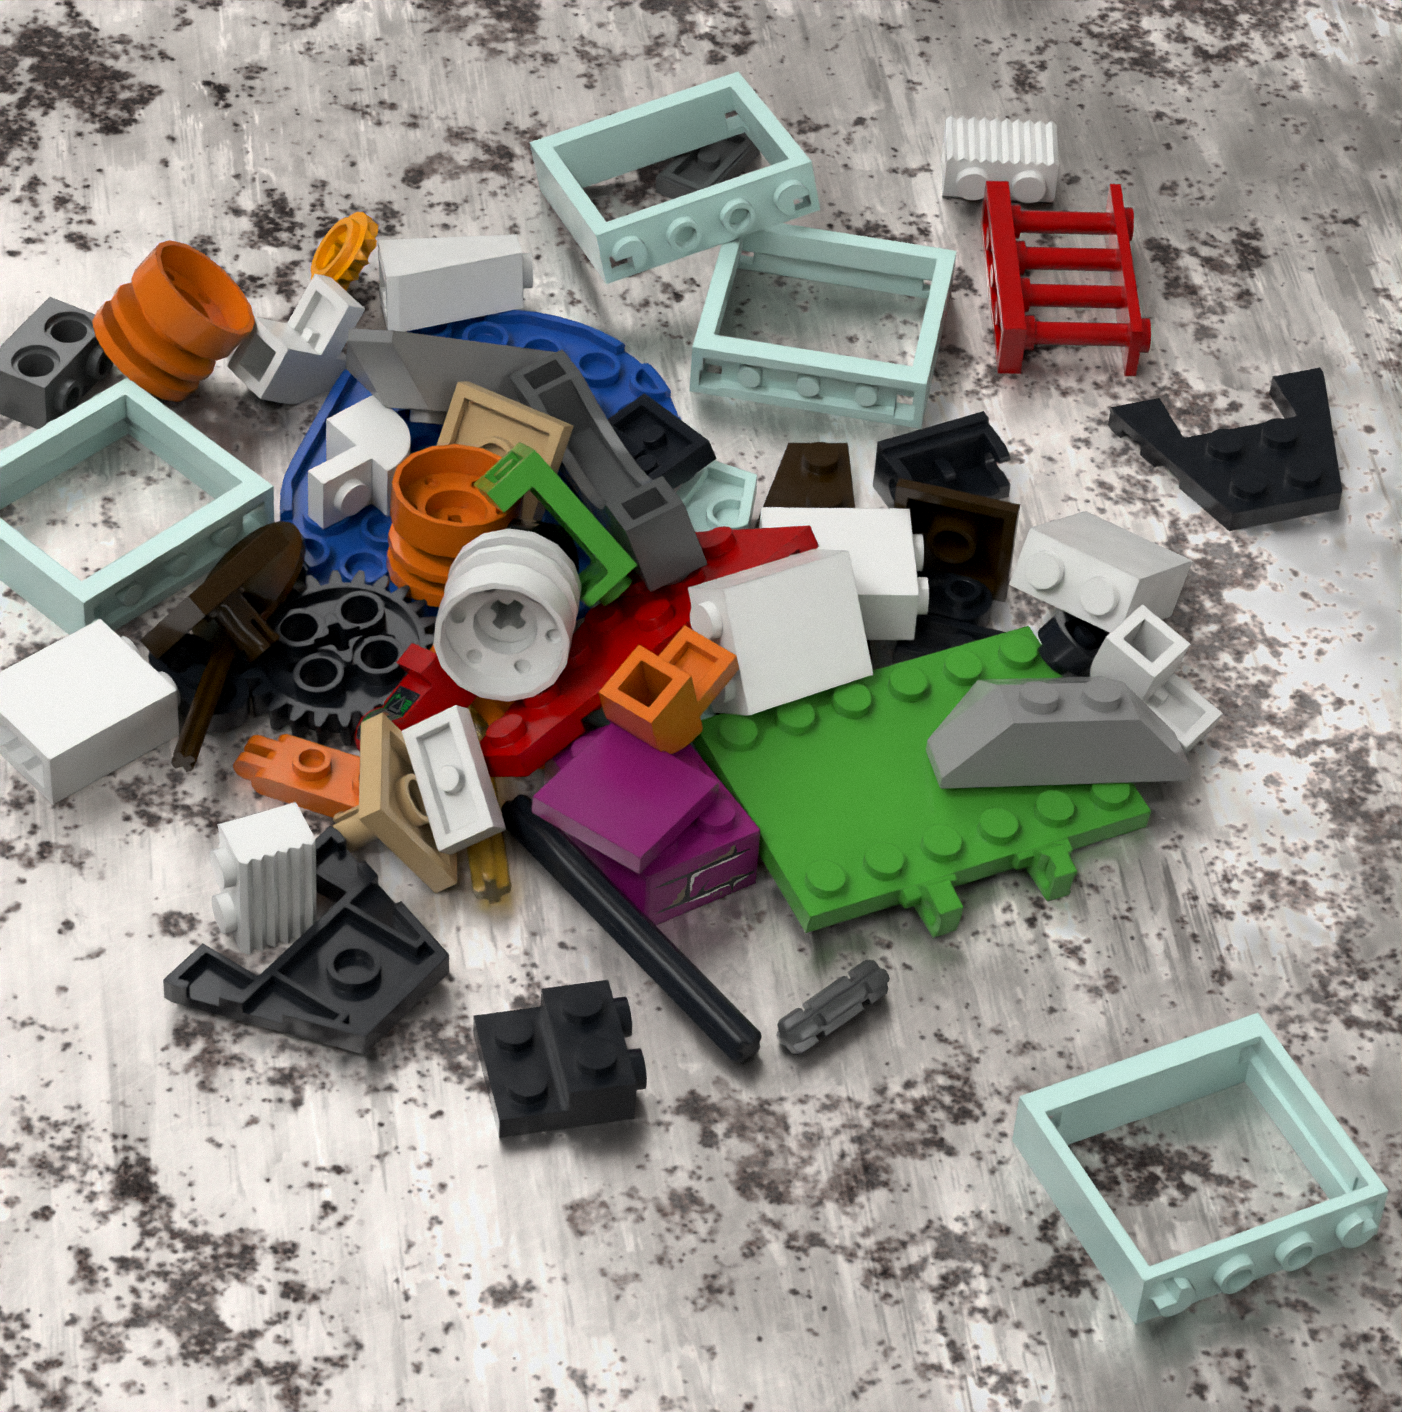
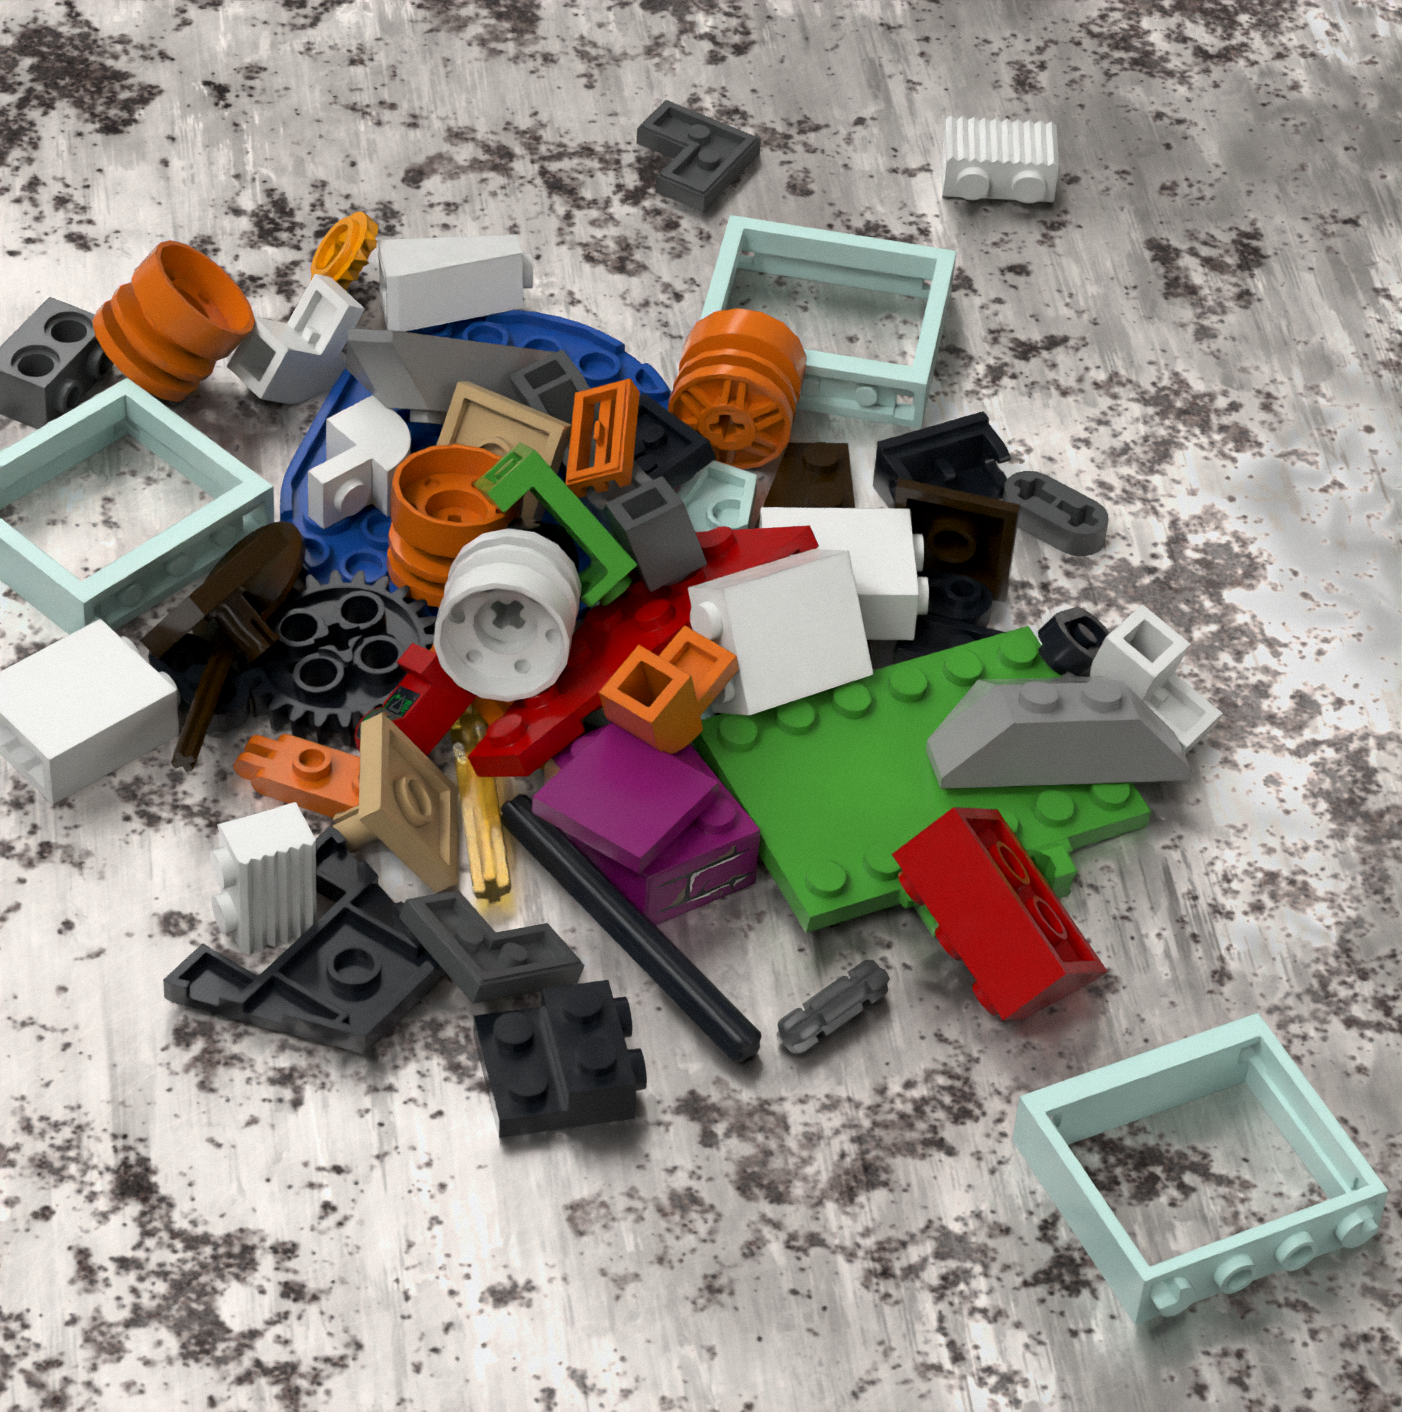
white plate [402,705,506,855] -> none
light aqua window [530,72,820,284] -> none
red fence [980,181,1151,376] -> none
white brick [1009,511,1192,633] -> none
black wing [1108,368,1342,531] -> none
none -> dark grey tile [399,890,585,1004]
none -> orange tile [565,378,640,498]
none -> orange wheel [668,308,807,470]
none -> red slope [891,807,1108,1021]
none -> dark grey beam [1002,471,1108,556]

